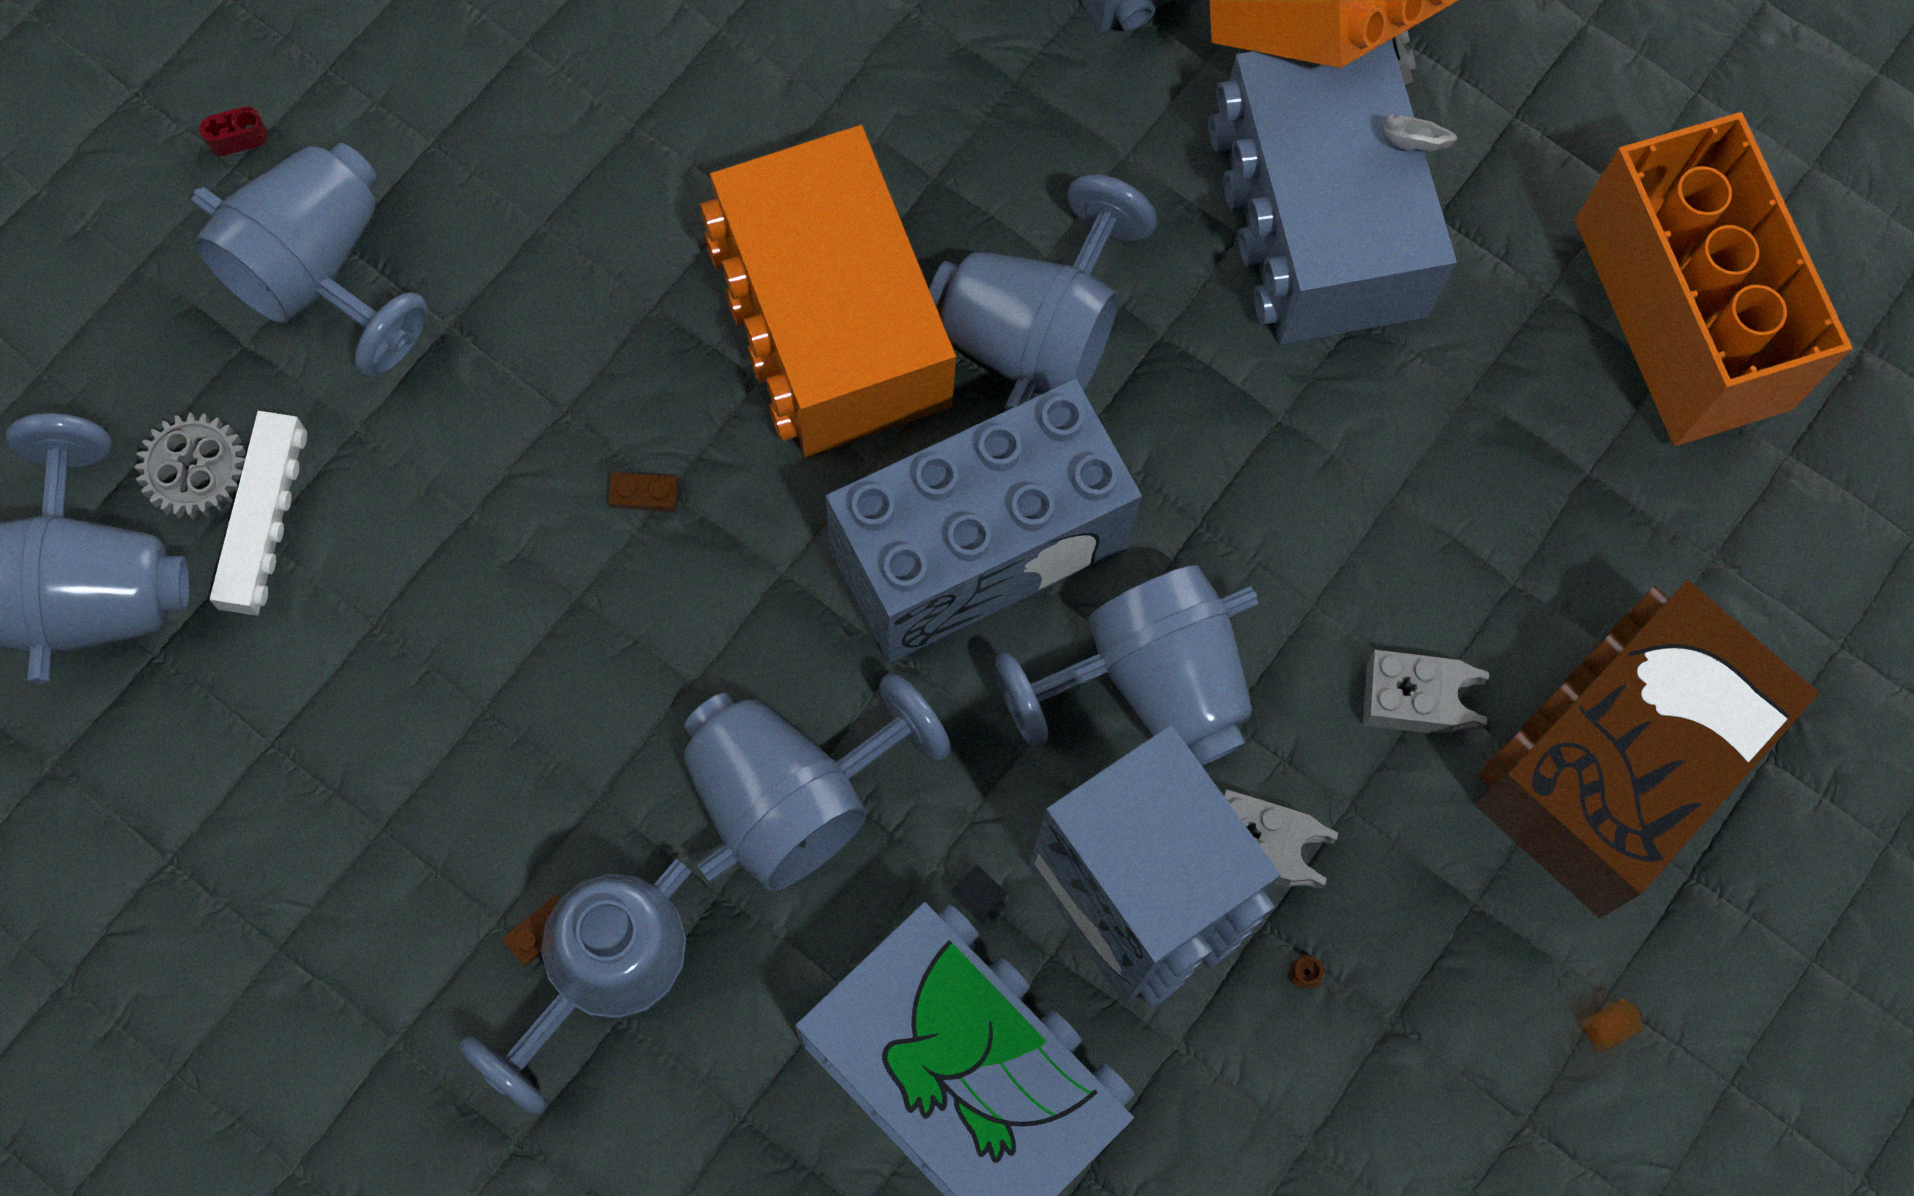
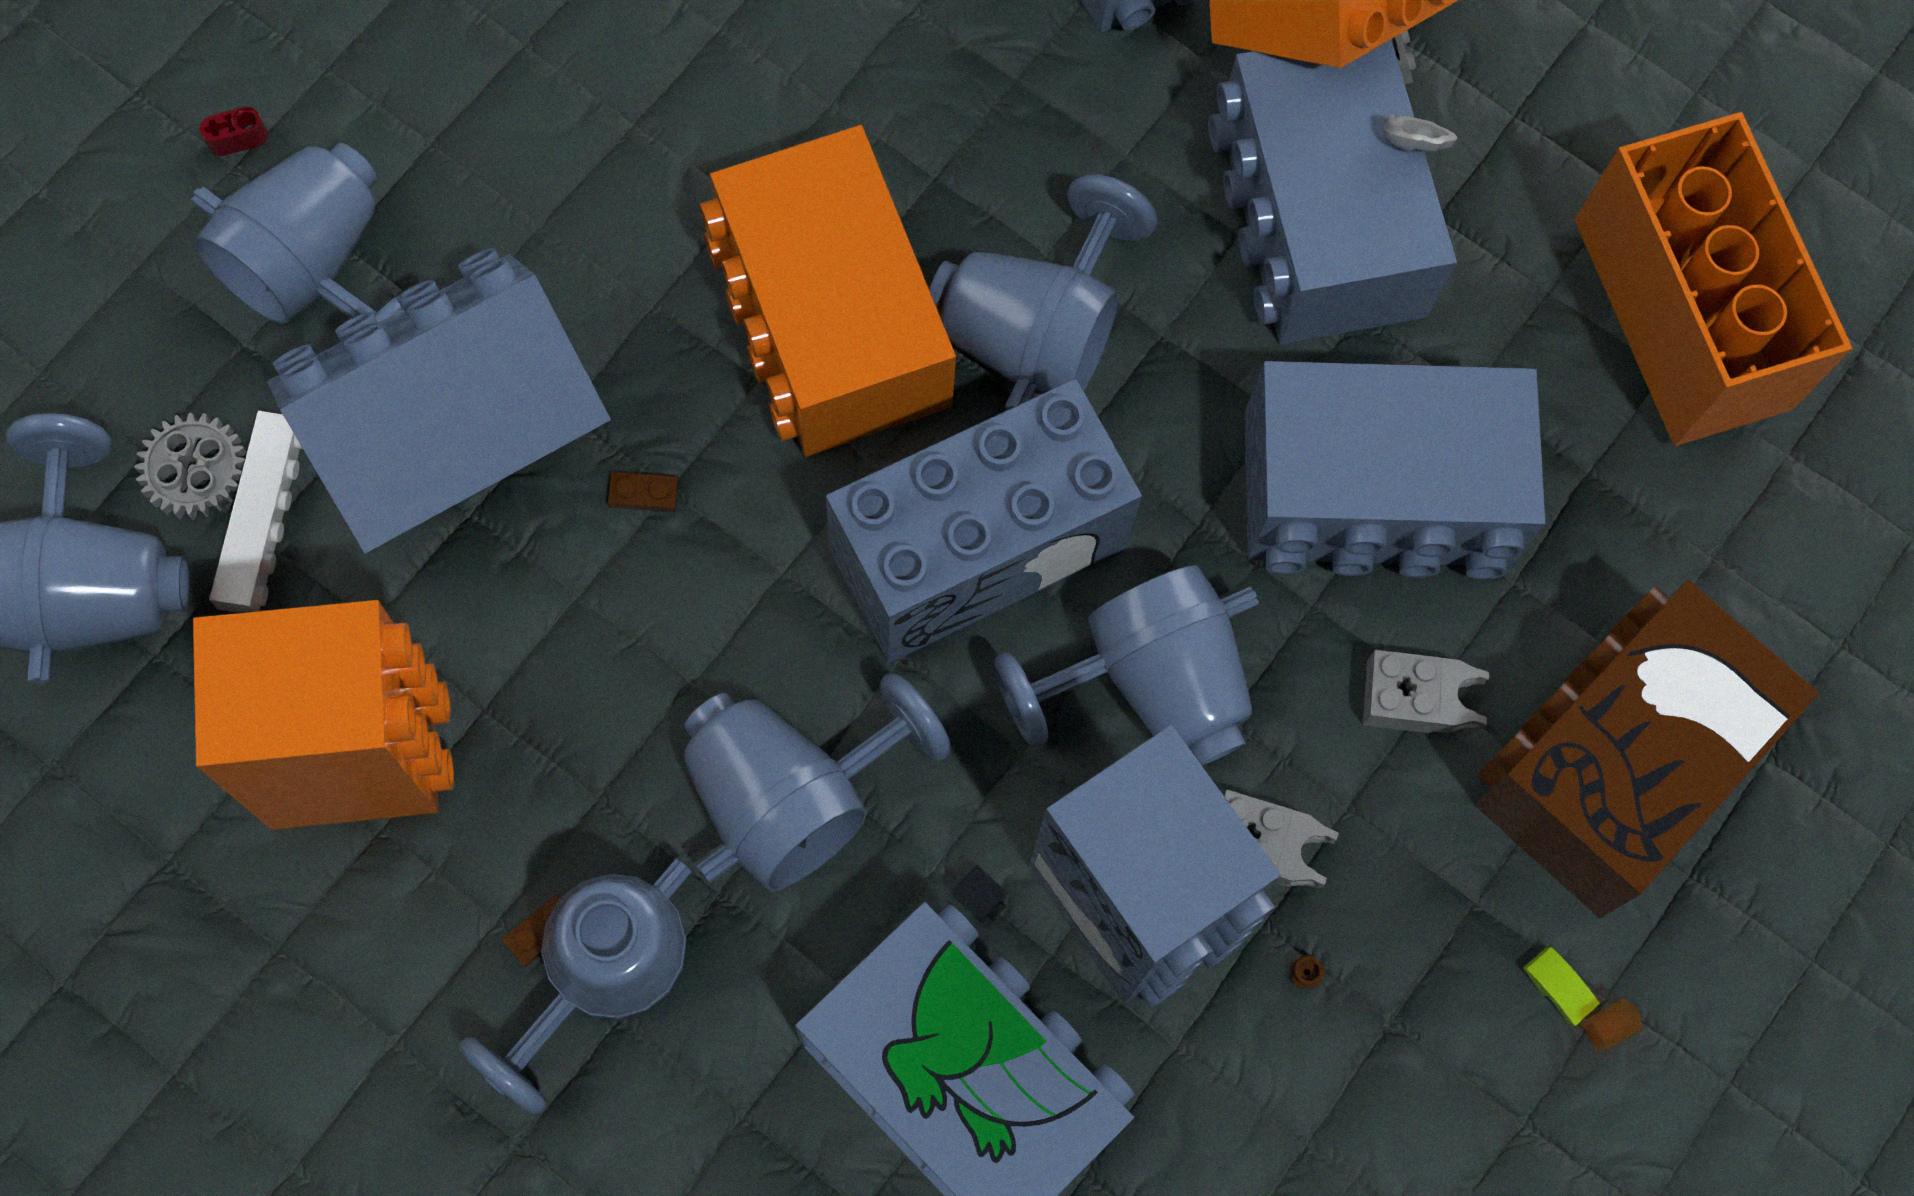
none -> orange brick [193,600,454,830]
none -> sand blue brick [267,248,611,554]
none -> sand blue brick [1245,361,1546,579]
none -> lime slope [1523,946,1600,1026]

